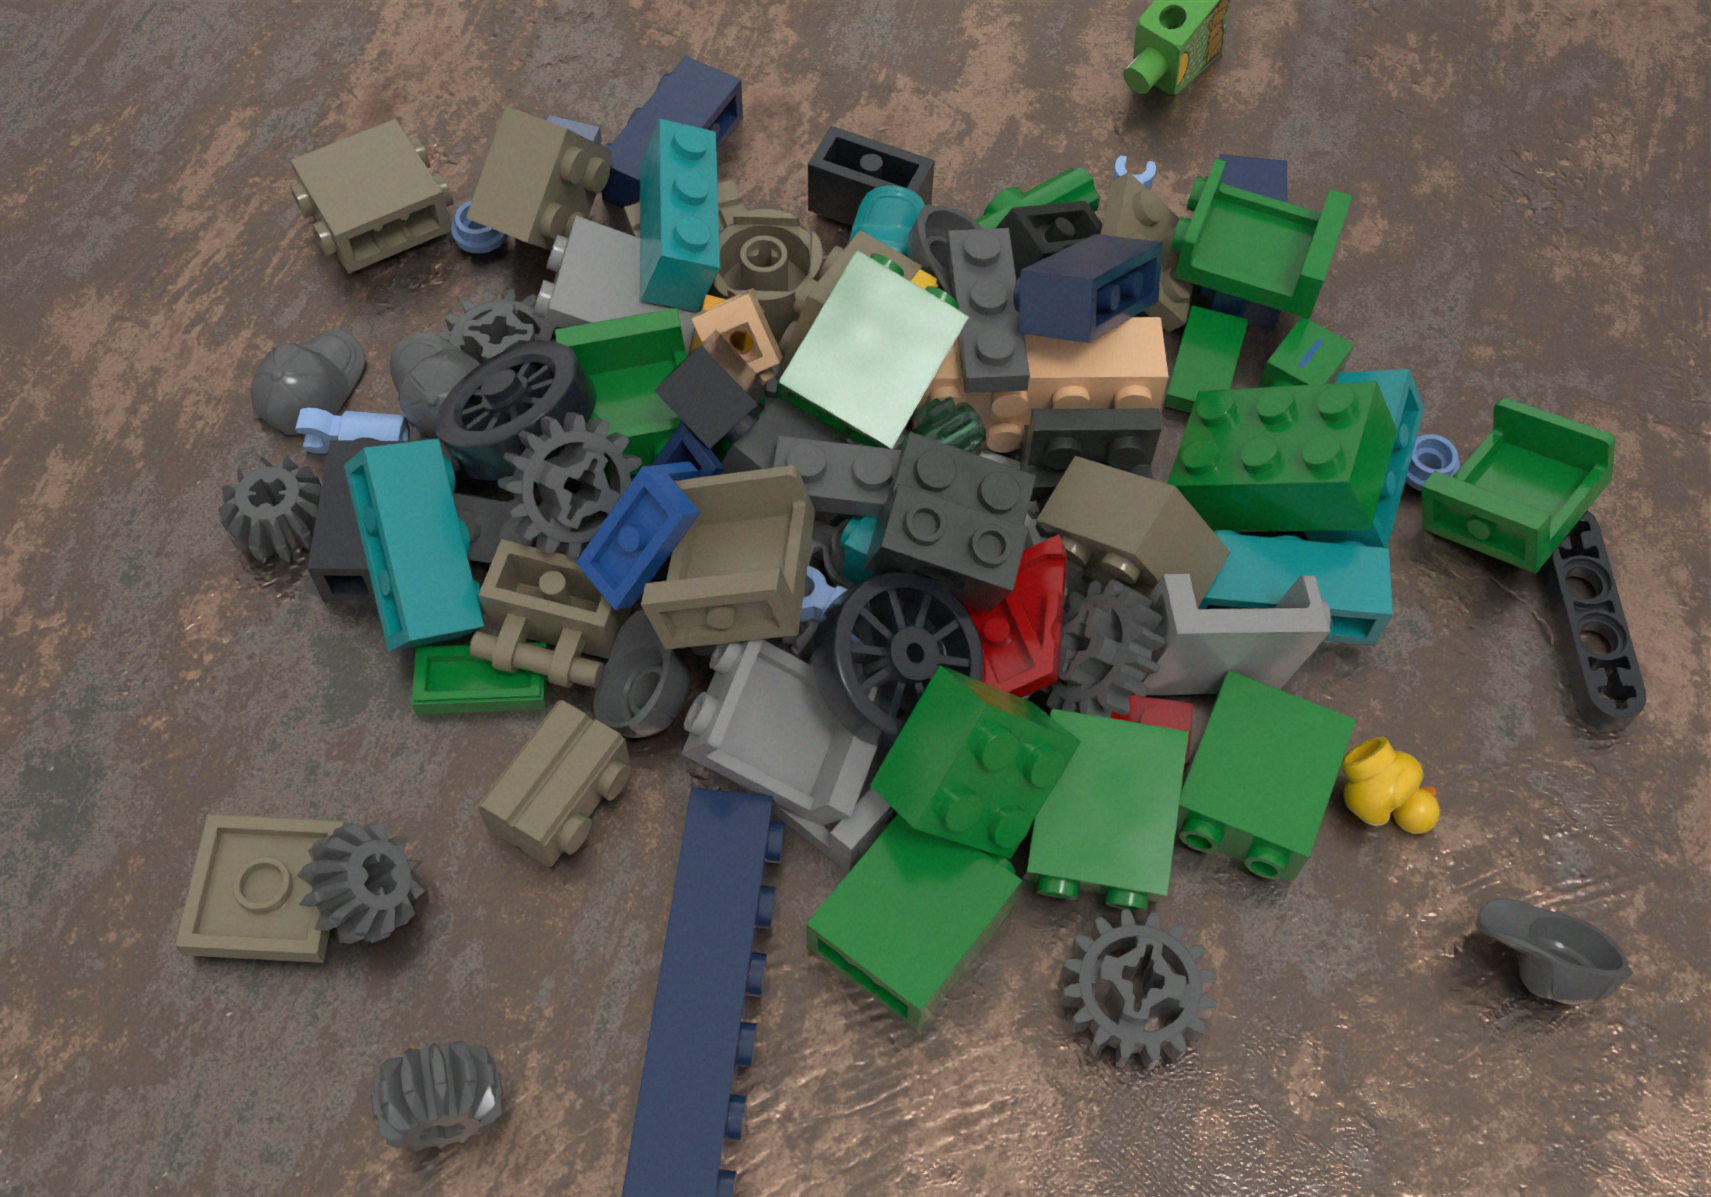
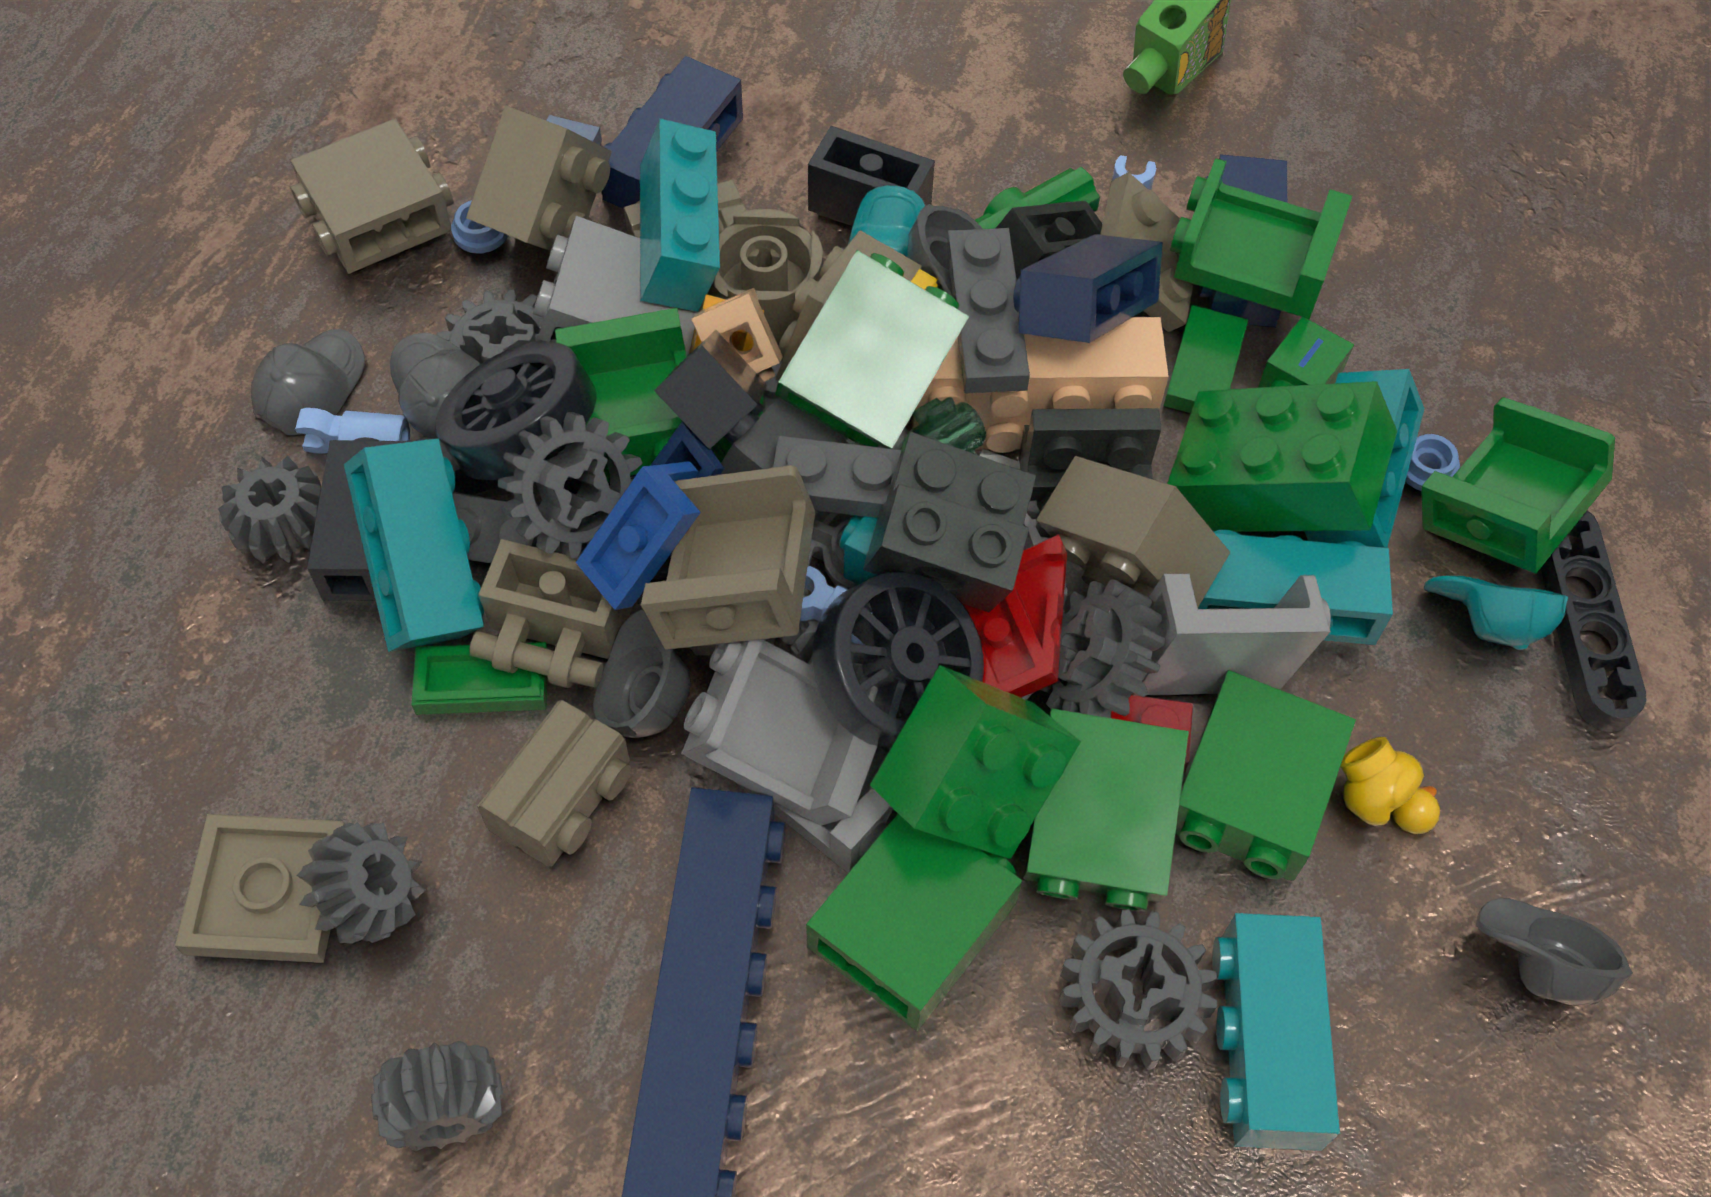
none -> teal brick [1212,913,1340,1151]
none -> teal piece [1424,576,1568,650]

